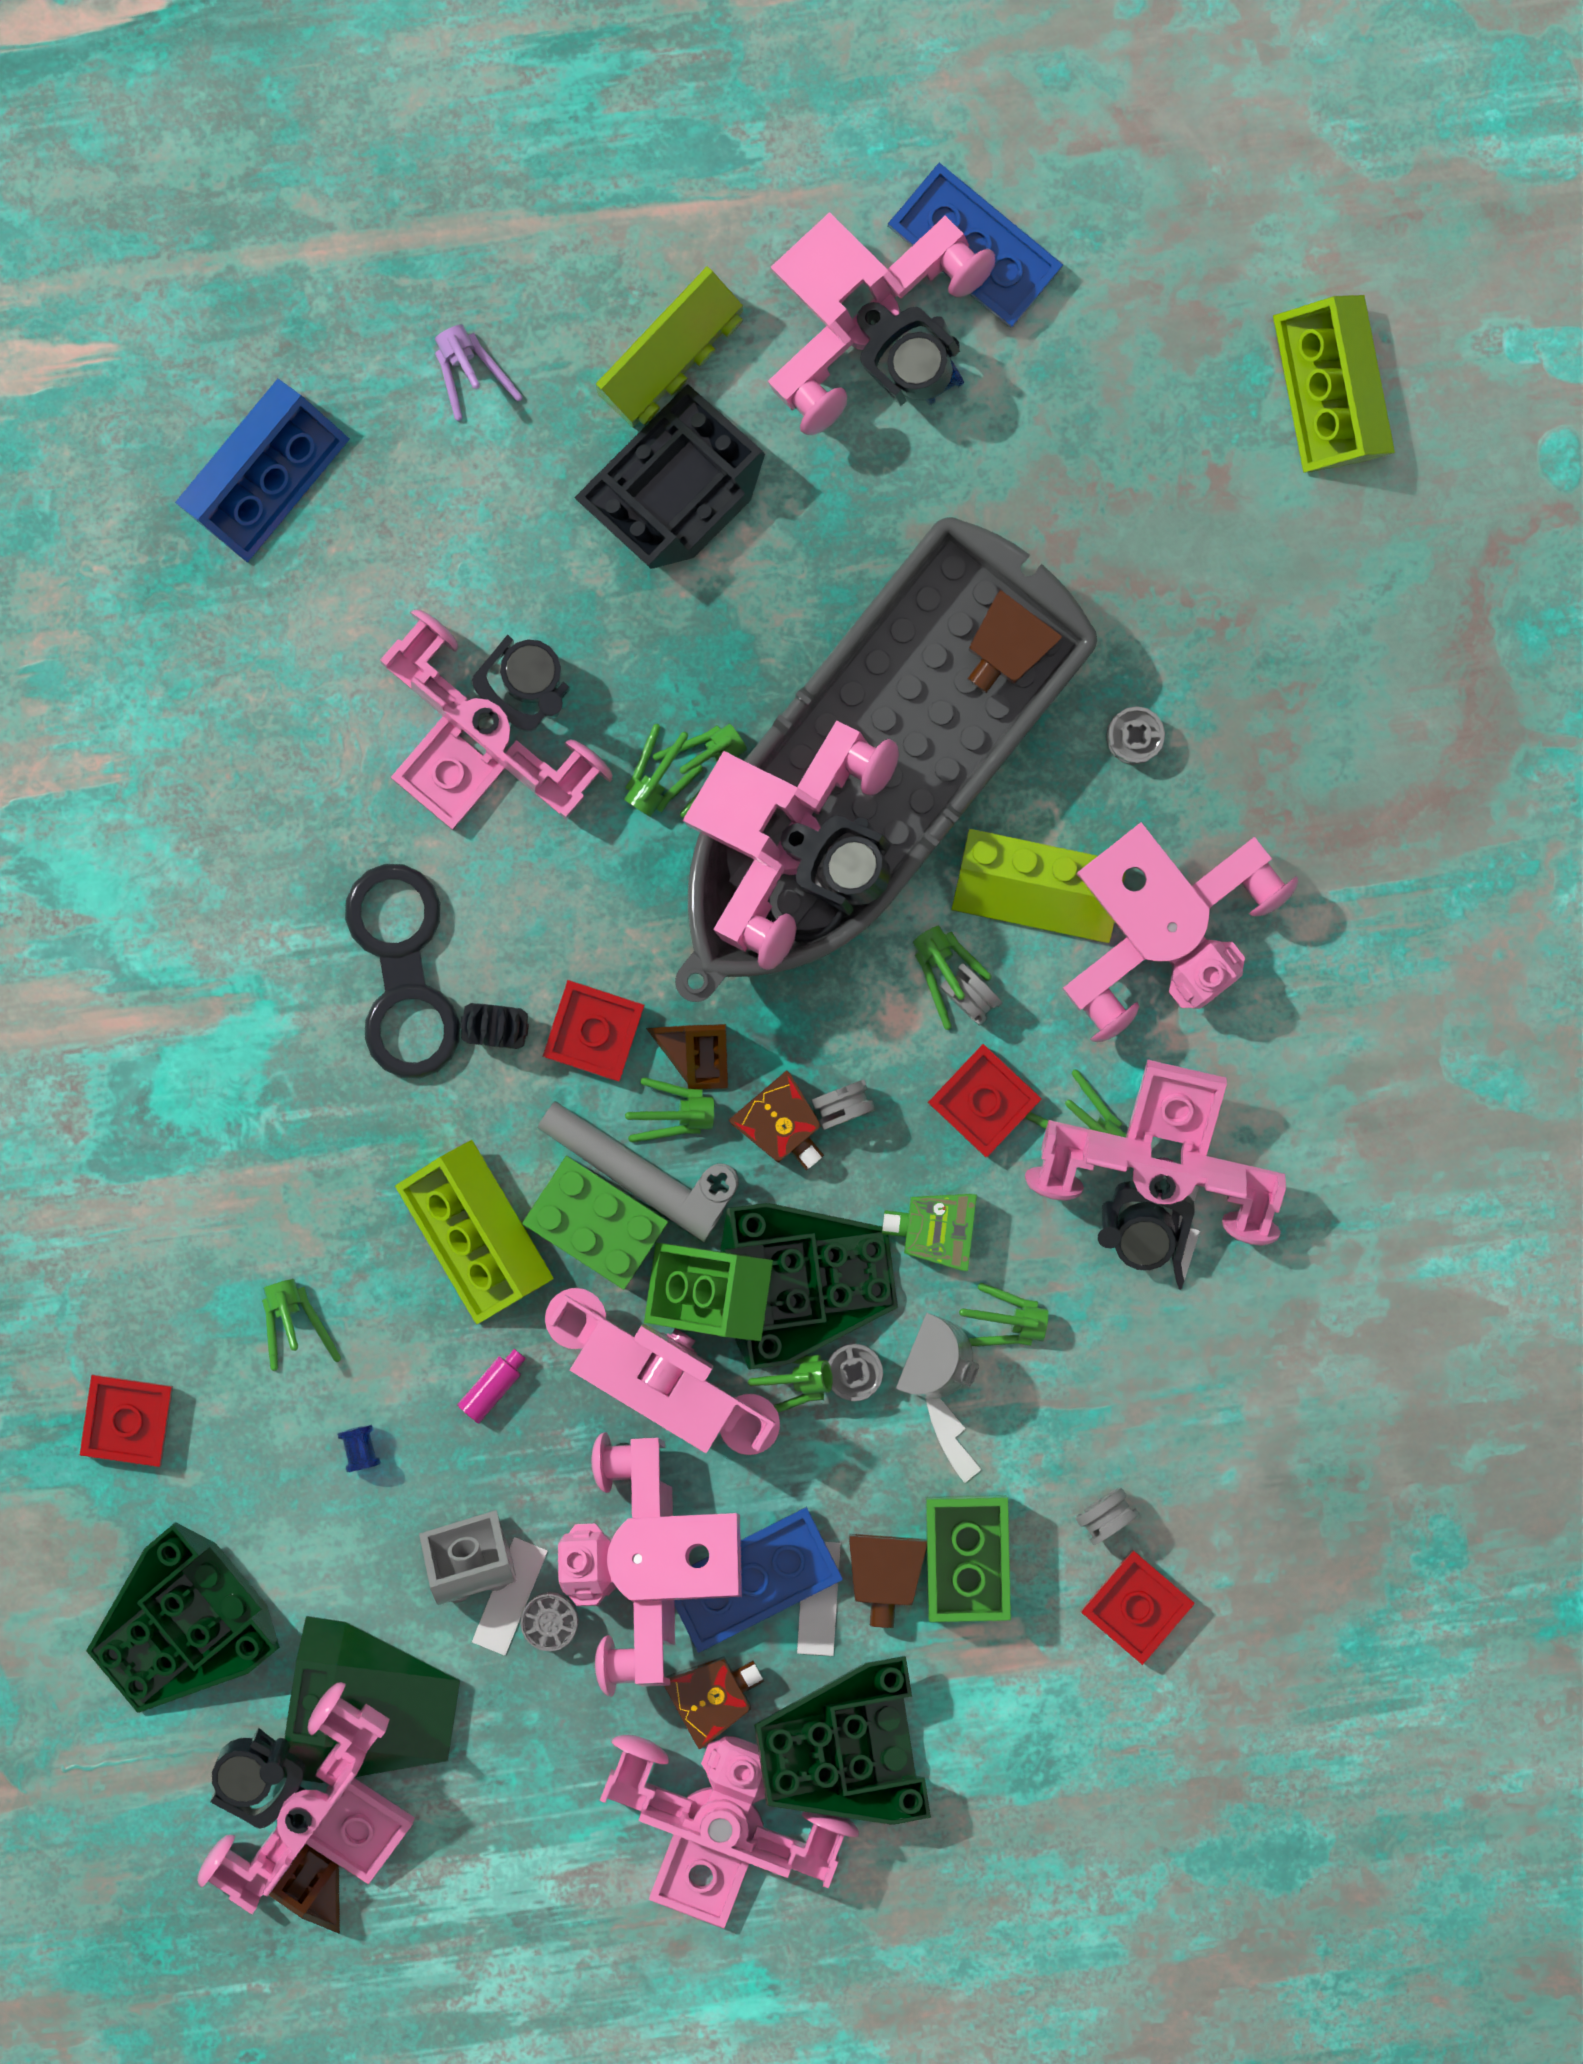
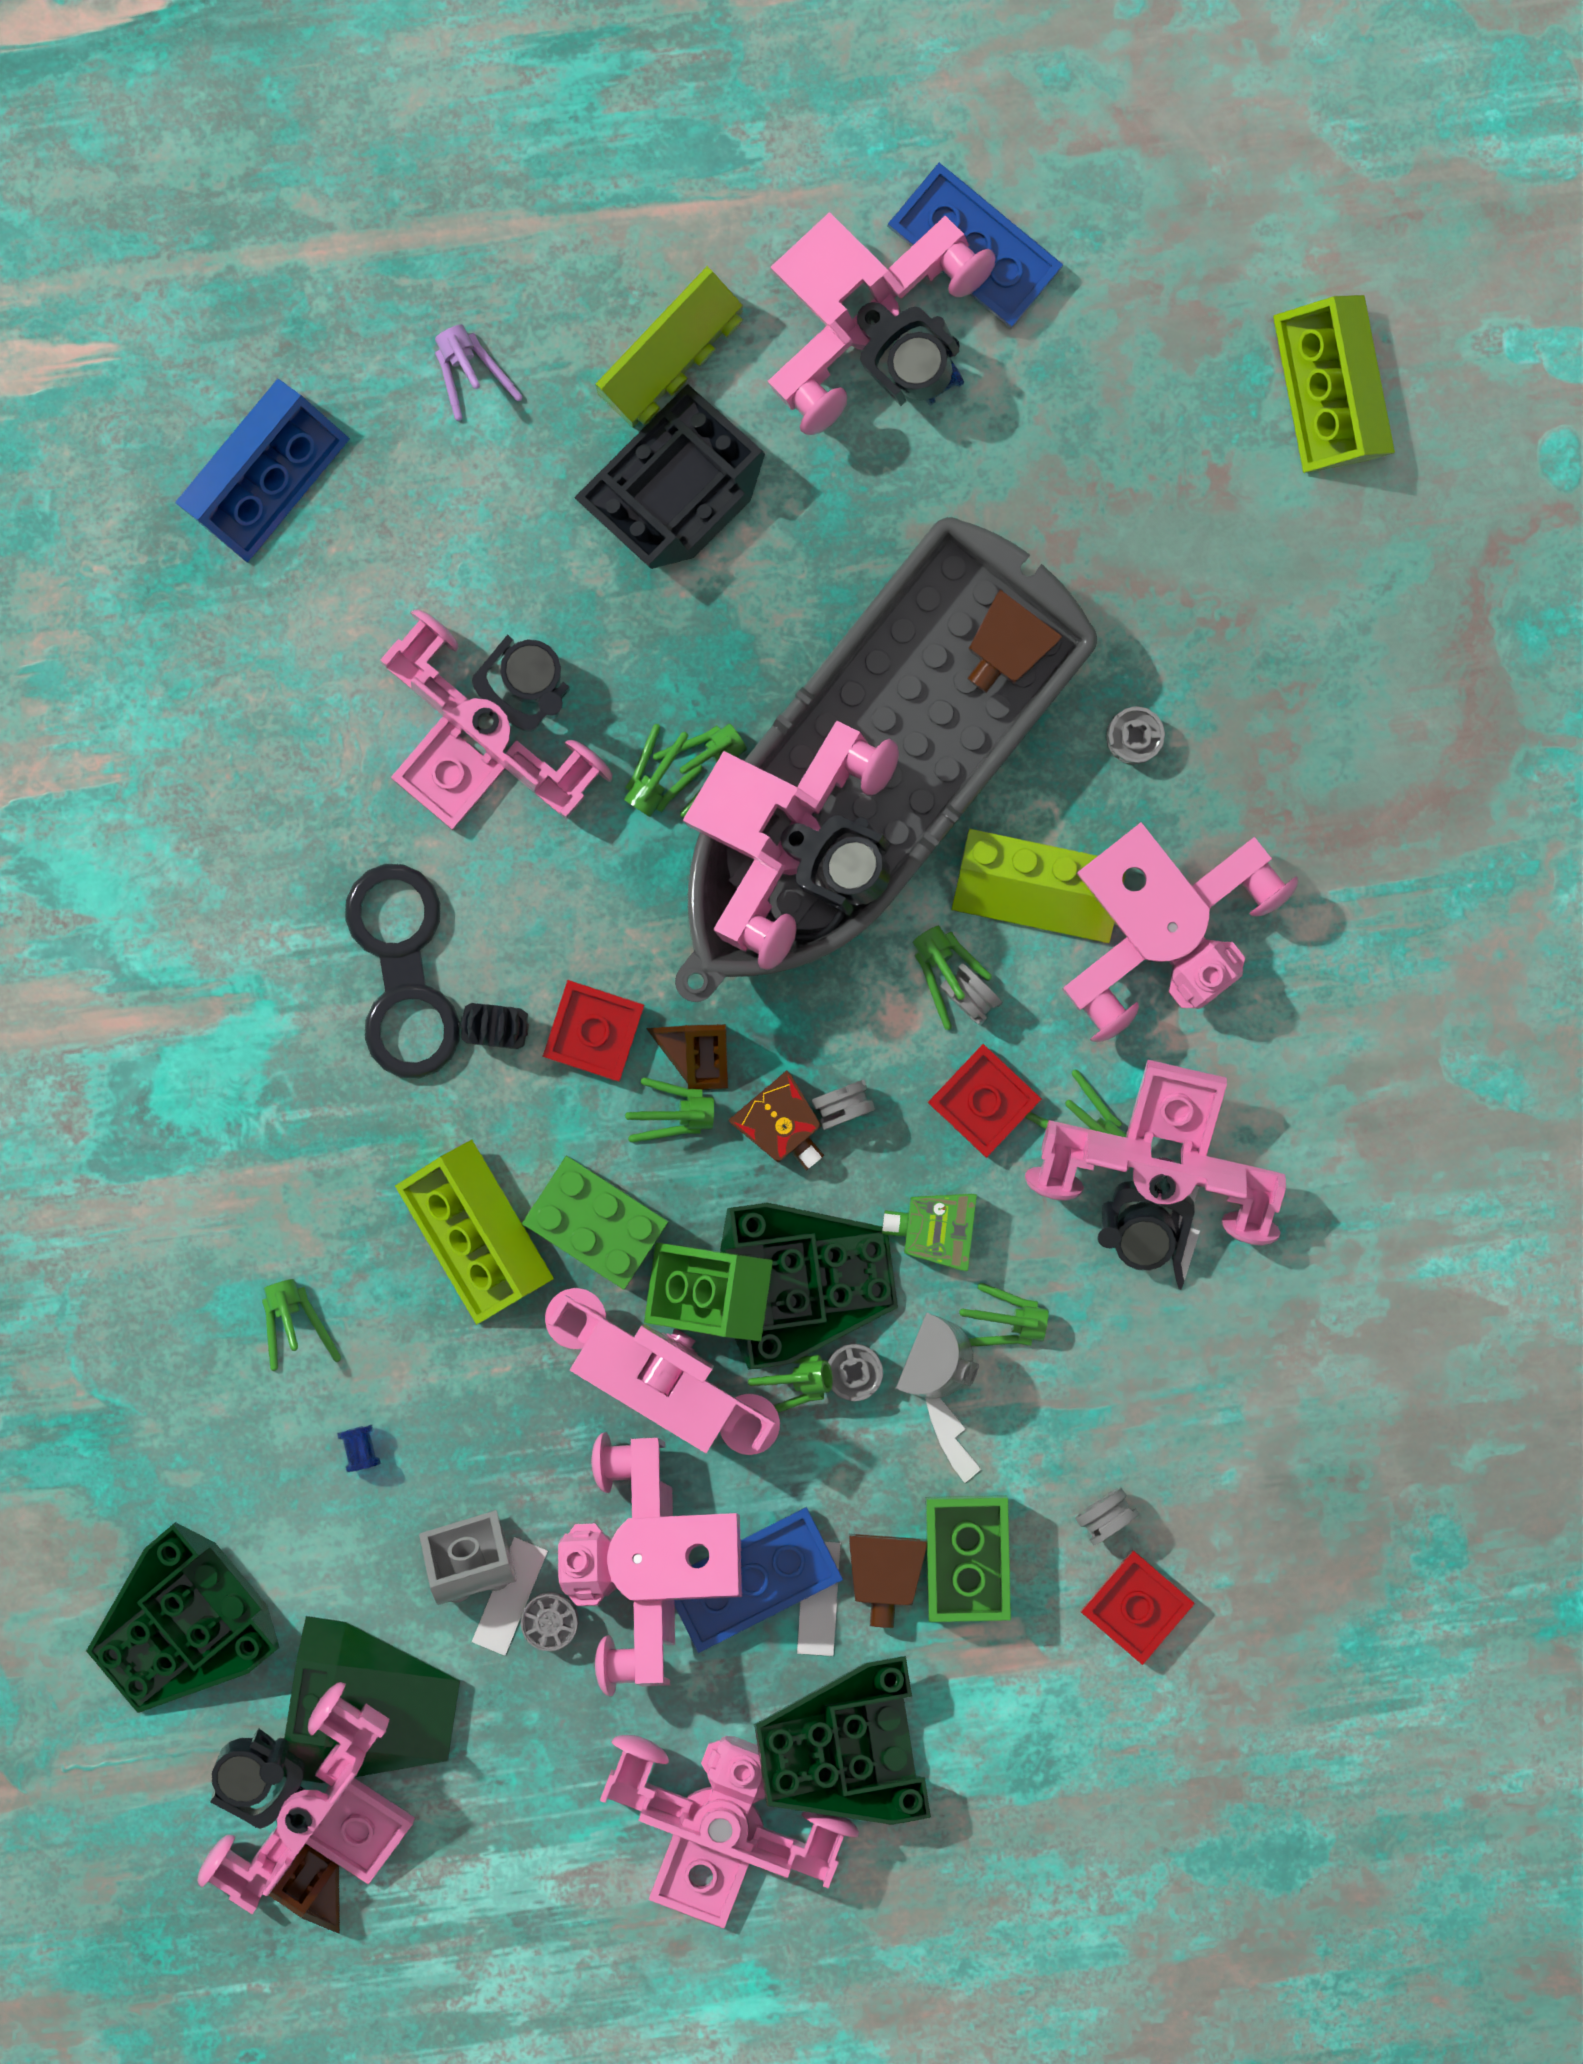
red plate [79,1374,173,1467] -> none
dark pink cylinder [457,1349,526,1424] -> none
light grey axle [537,1101,739,1242] -> none
reddish brown torso [664,1657,765,1749] -> none

